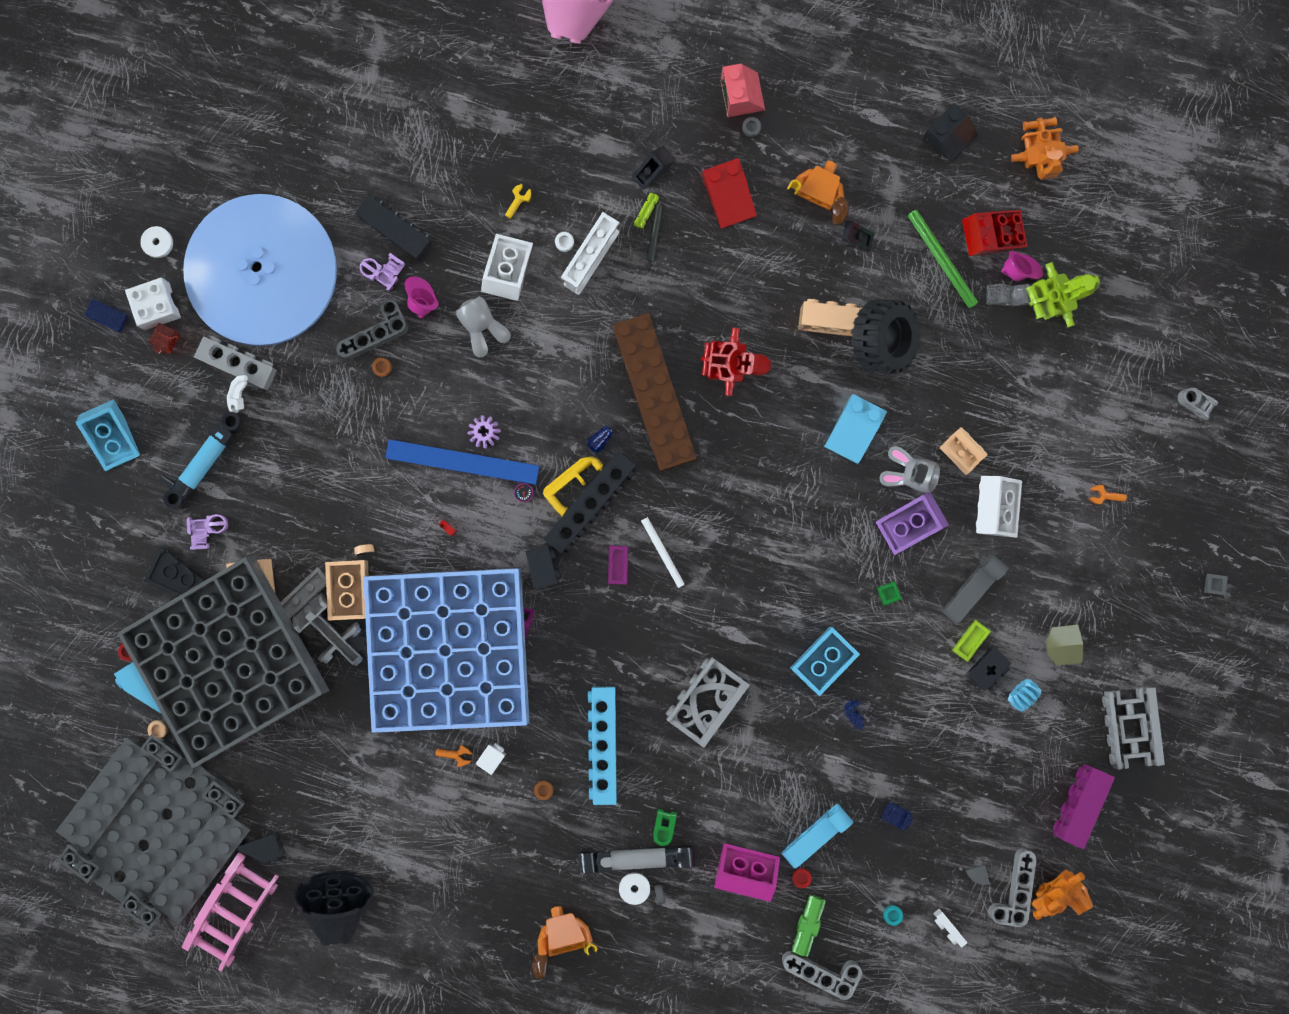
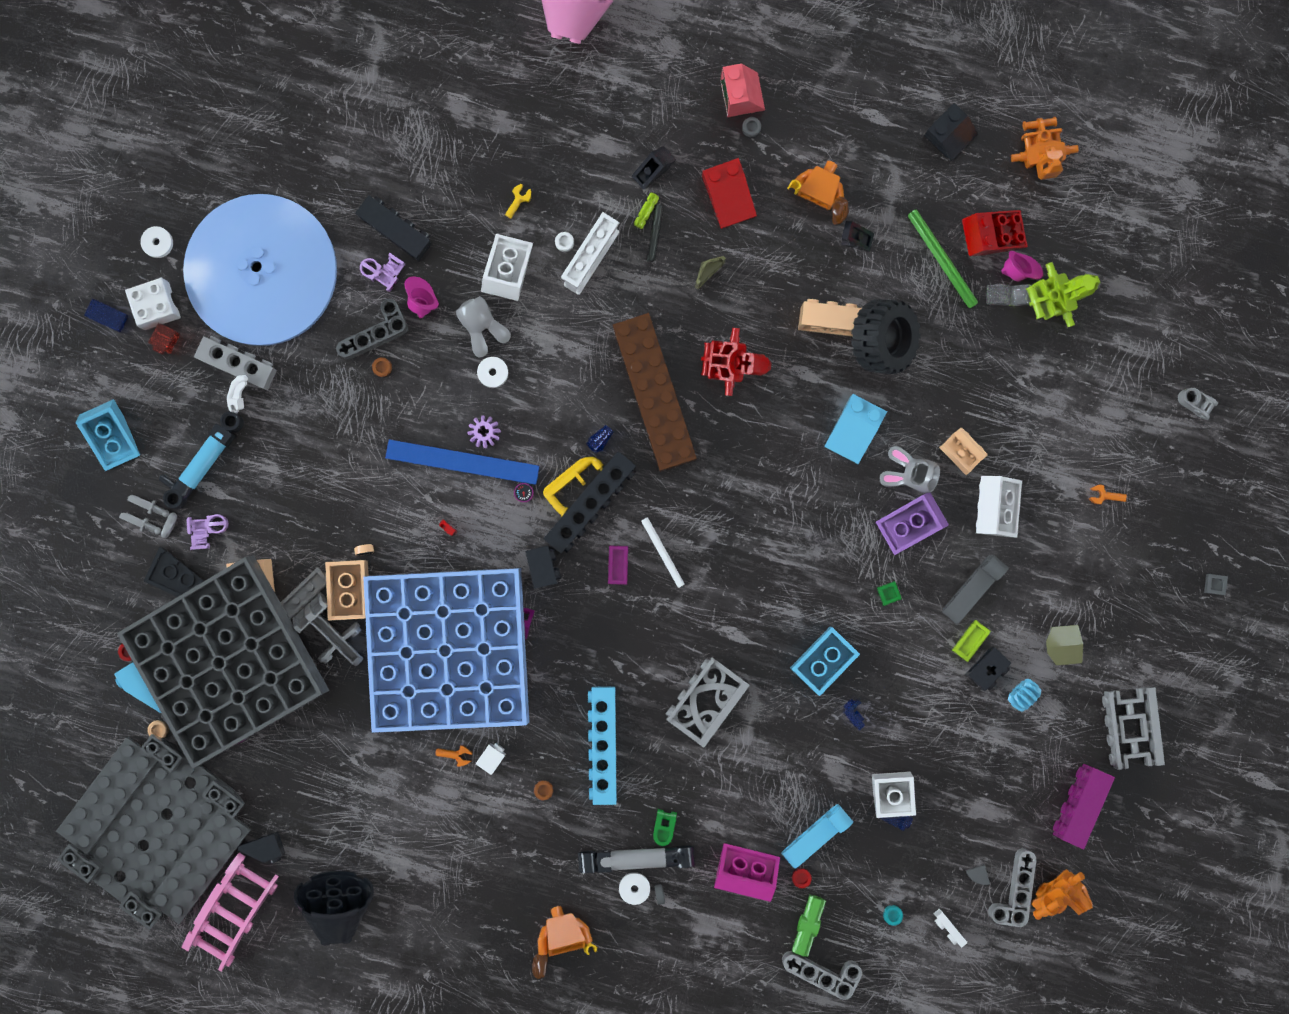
none -> light grey piece [119,495,177,538]
none -> white piece [477,357,508,388]
none -> olive slope [695,256,726,289]
none -> white slope [872,772,916,818]

